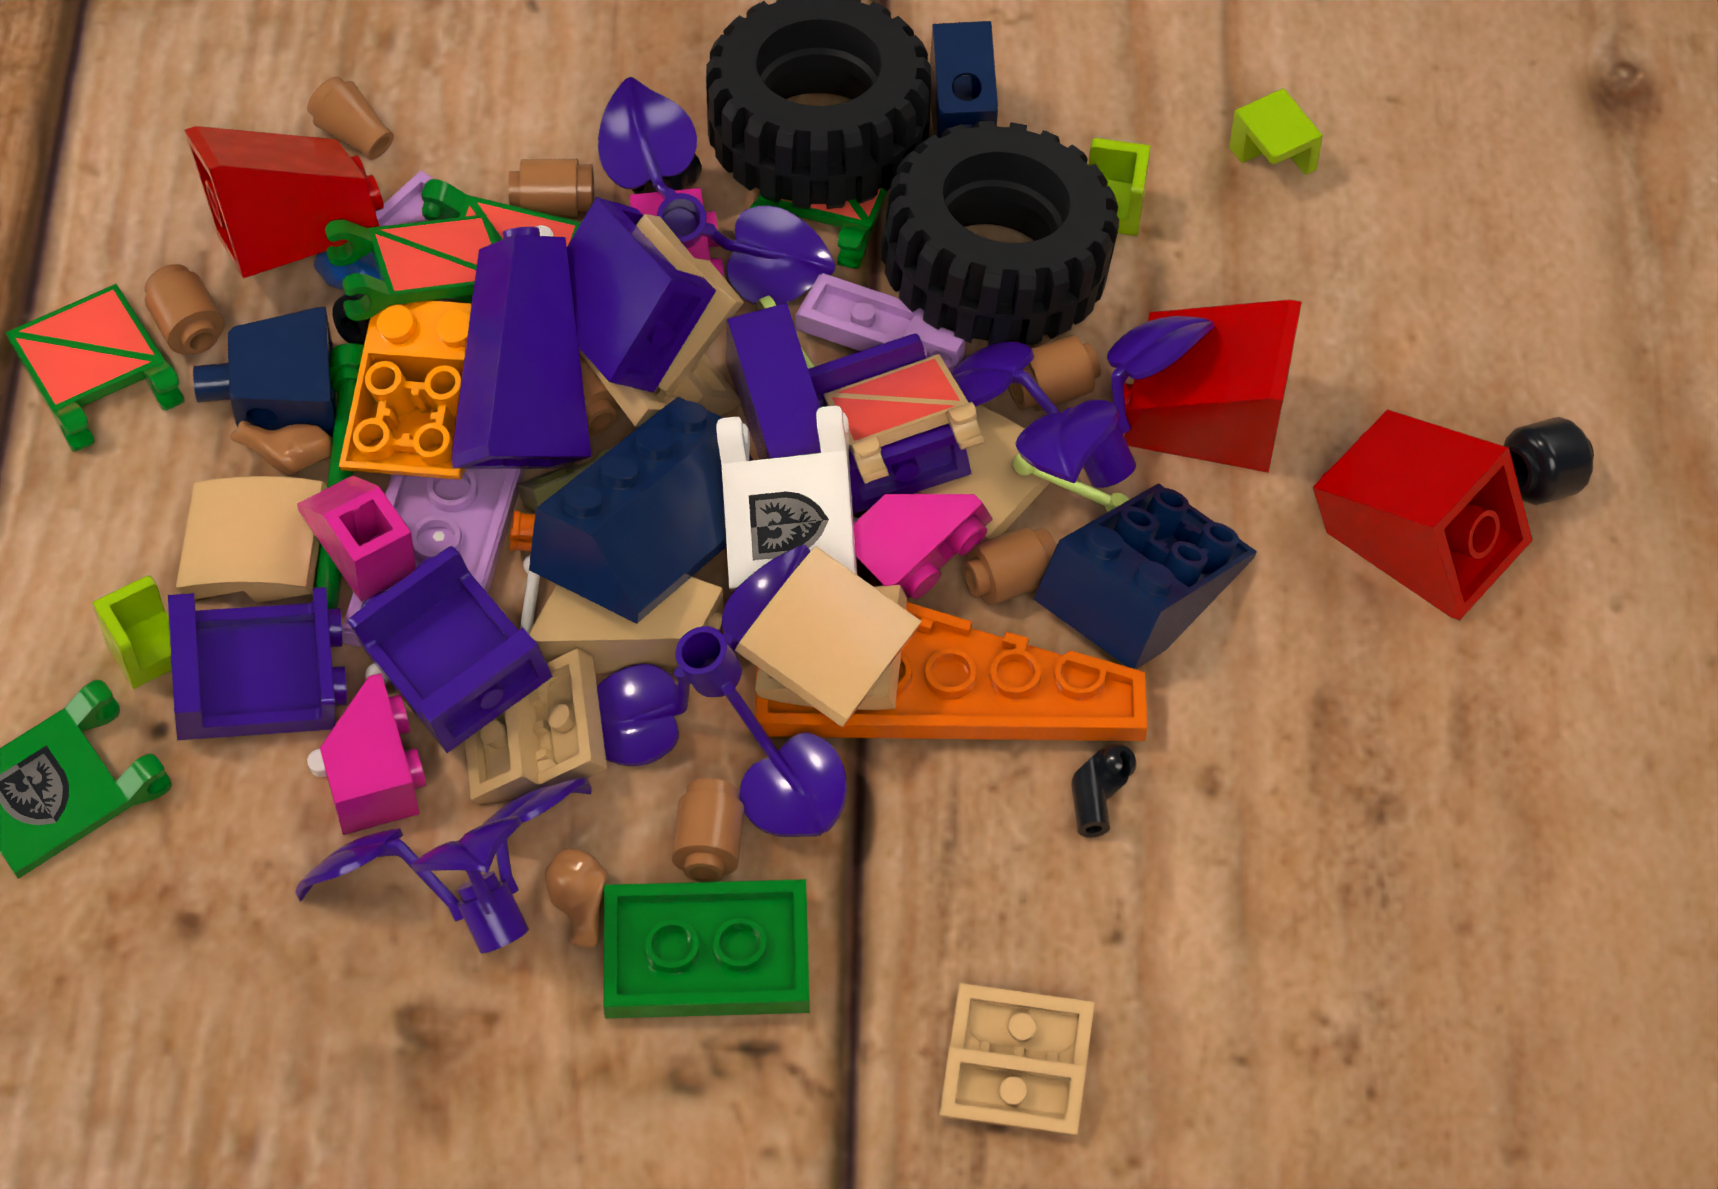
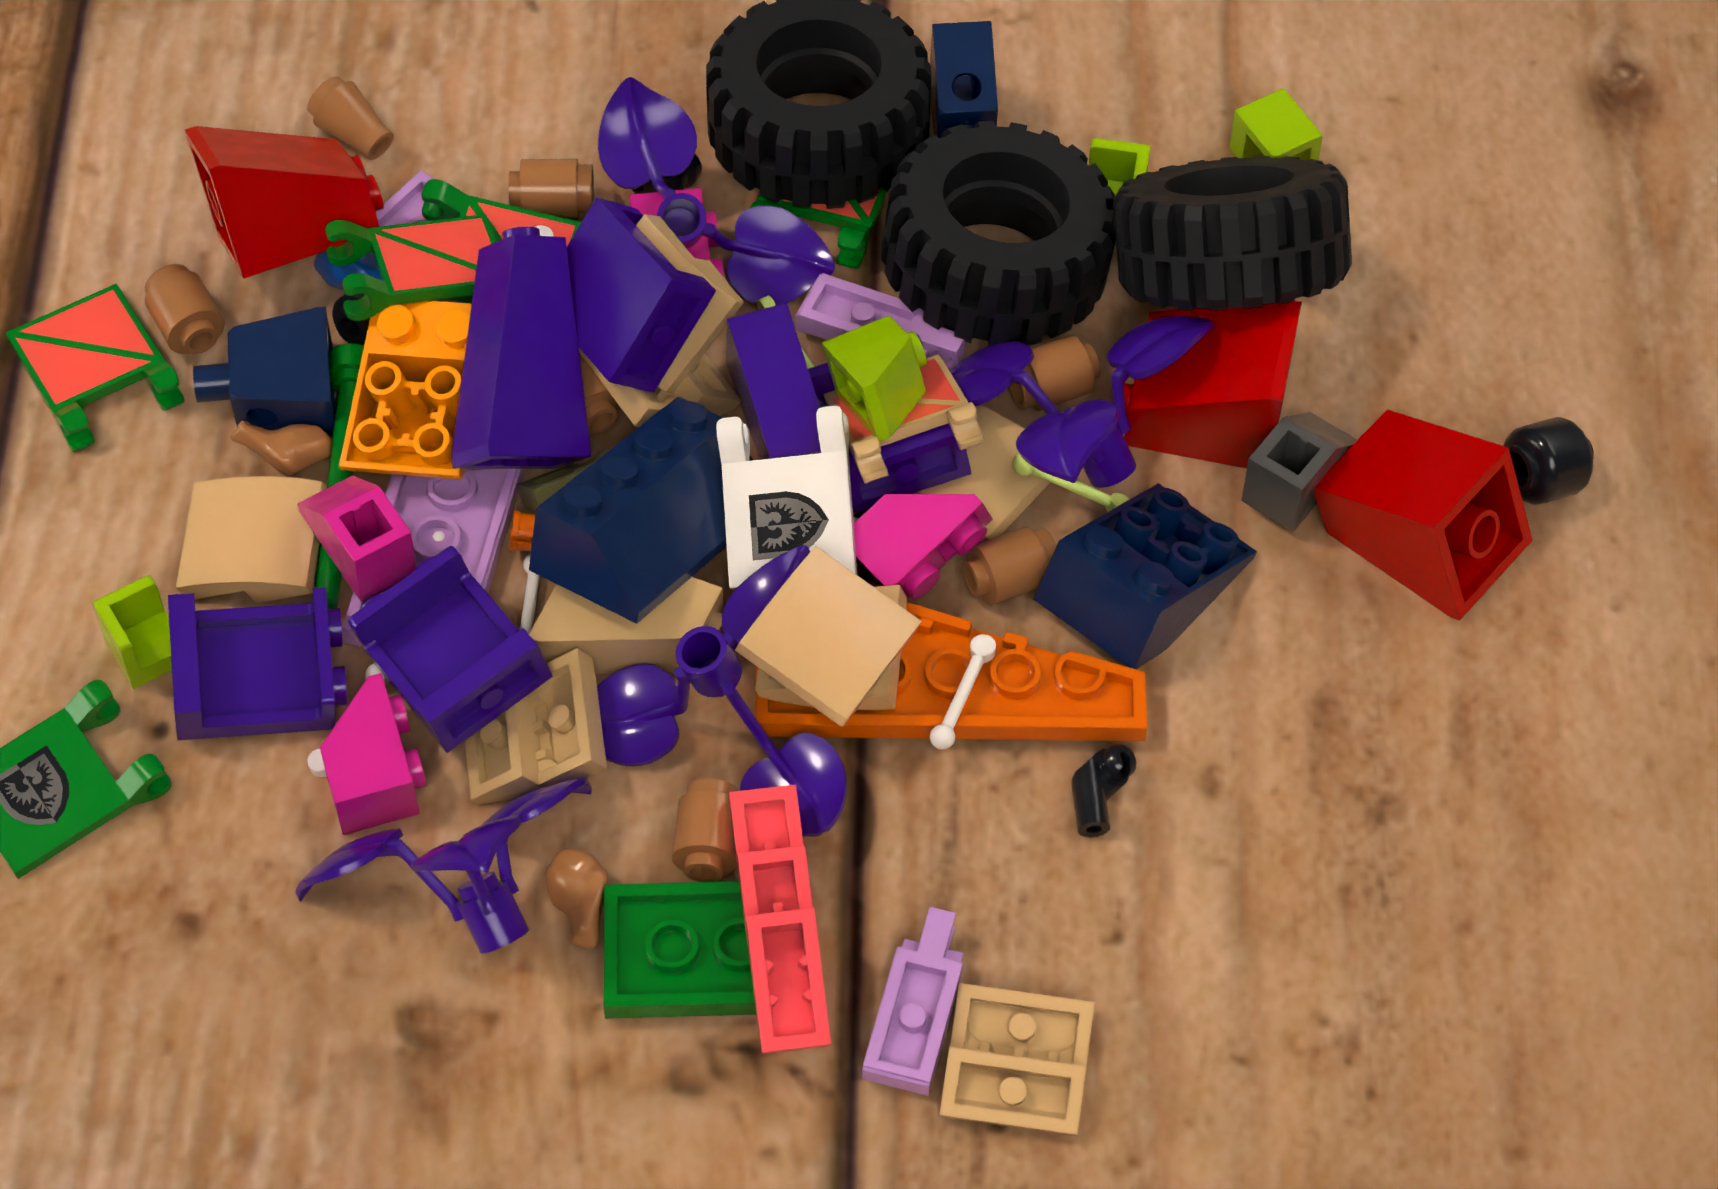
none -> coral slope [729,784,831,1054]
none -> lime slope [822,315,927,442]
none -> lavender hinge [862,907,964,1096]
none -> white hinge [930,634,996,750]
none -> black tyre [1113,156,1352,311]
none -> dark grey slope [1241,412,1357,532]

